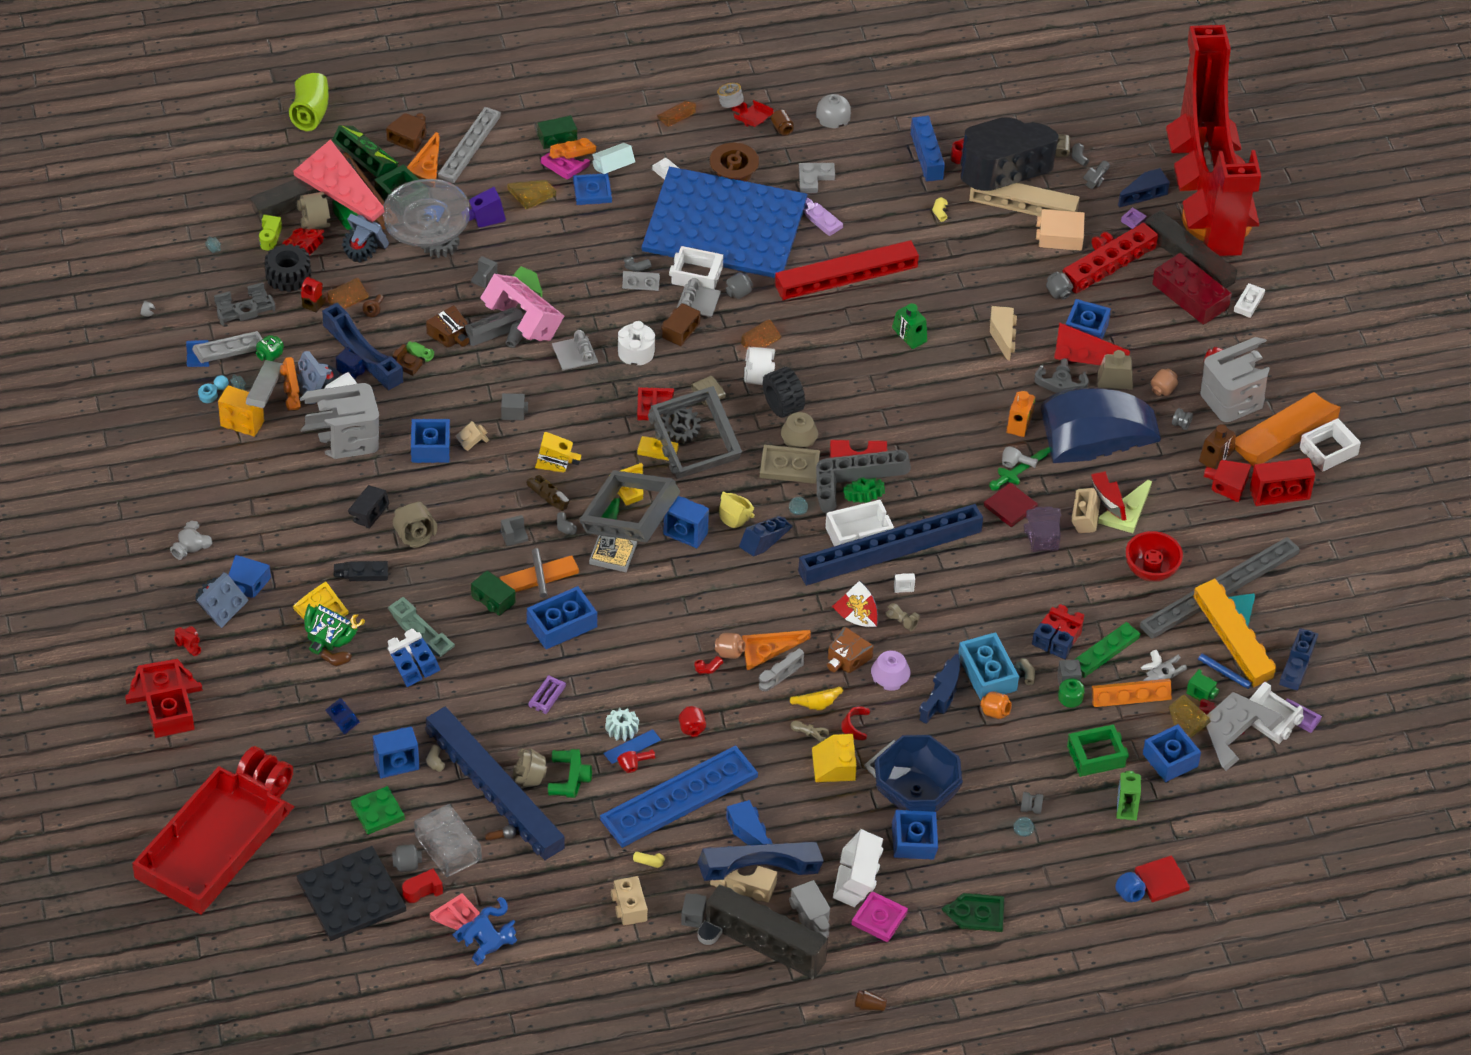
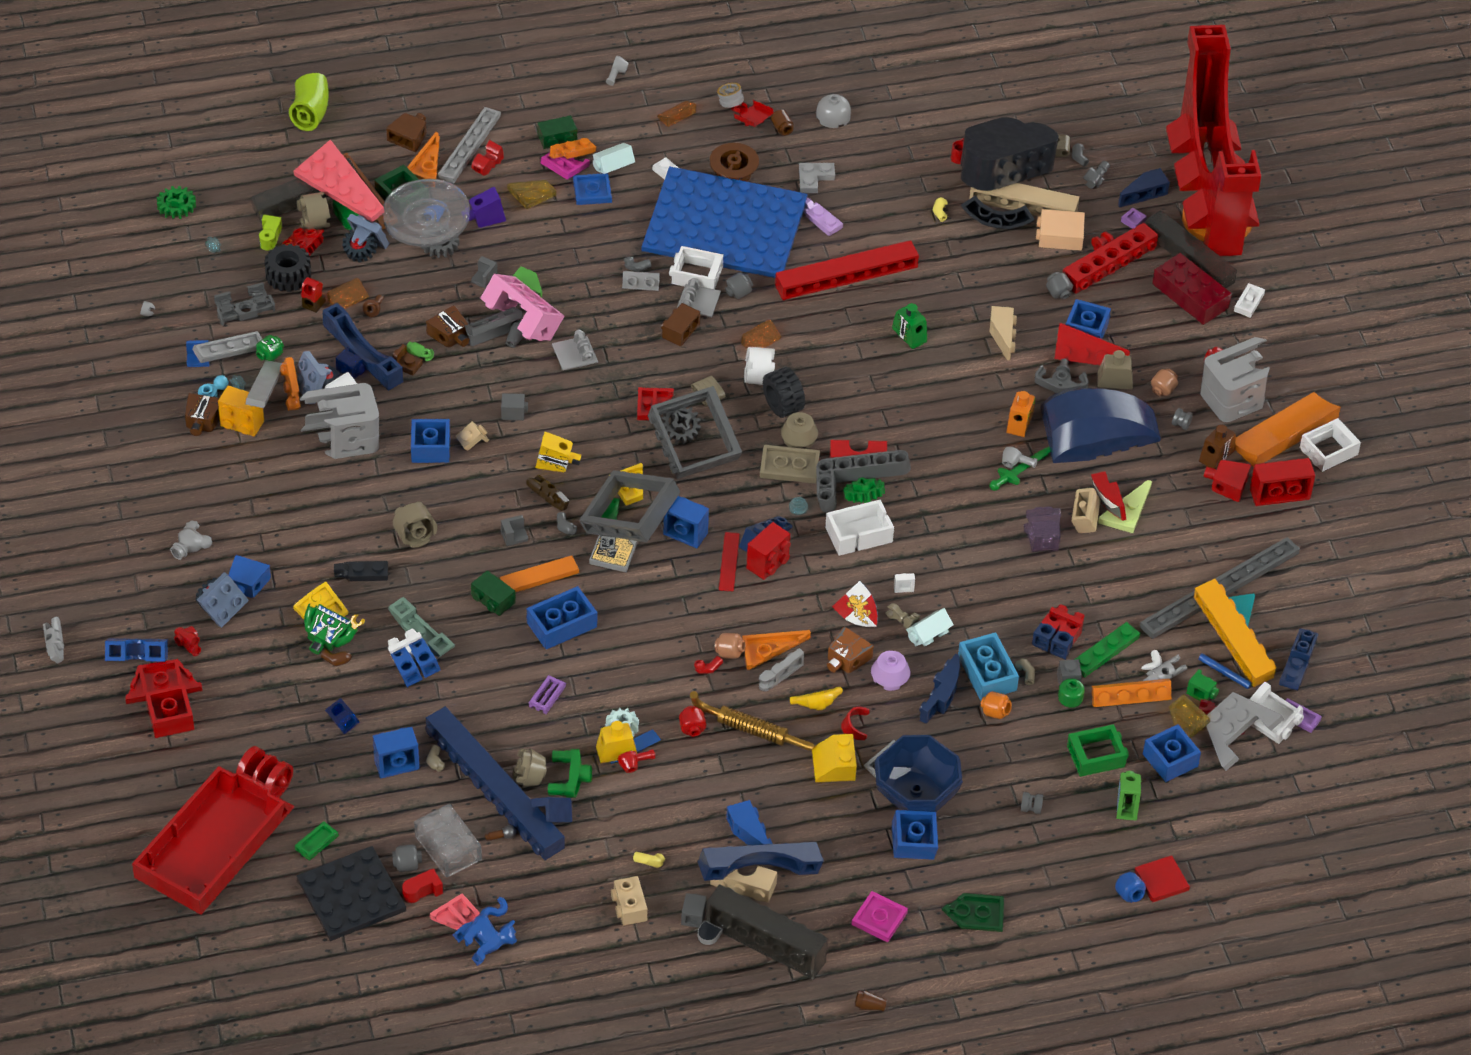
dark green brick [332,125,399,178] -> none
black hinge [348,485,390,529] -> none
green plate [351,786,405,835] -> none
flat silver bar [532,548,548,598] -> none
blue plate [600,745,758,848] -> none
white brick [618,321,655,365] -> none
yellow plate [637,436,679,461] -> none
light yellow helmet [719,492,755,528] -> none
light grey hinge [789,880,830,940] -> none
dark tan piece [791,720,829,742] -> none
dark blue brick [798,504,983,586] -> none
white piece [833,829,883,907] -> none
blue brick [910,116,945,182] -> none
dark red tile [984,482,1038,527] -> none
clear light blue plate [1013,817,1034,837] -> none
red piece [1126,531,1183,582] -> none
none -> light grey hinge [43,617,64,664]
none -> blue arch [105,638,168,662]
none -> green gear [157,186,196,219]
none -> reddish brown torso [185,393,220,436]
none -> green tile [295,821,339,861]
none -> red leg [471,140,504,176]
none -> dark blue panel [532,797,572,823]
none -> yellow torso [596,721,637,763]
none -> light grey bar [606,56,629,86]
none -> pearl gold piece [690,691,814,750]
none -> red sticker [719,532,740,591]
none -> red brick [747,522,791,580]
none -> light aqua brick [906,608,954,646]
none -> black brick [961,195,1035,229]

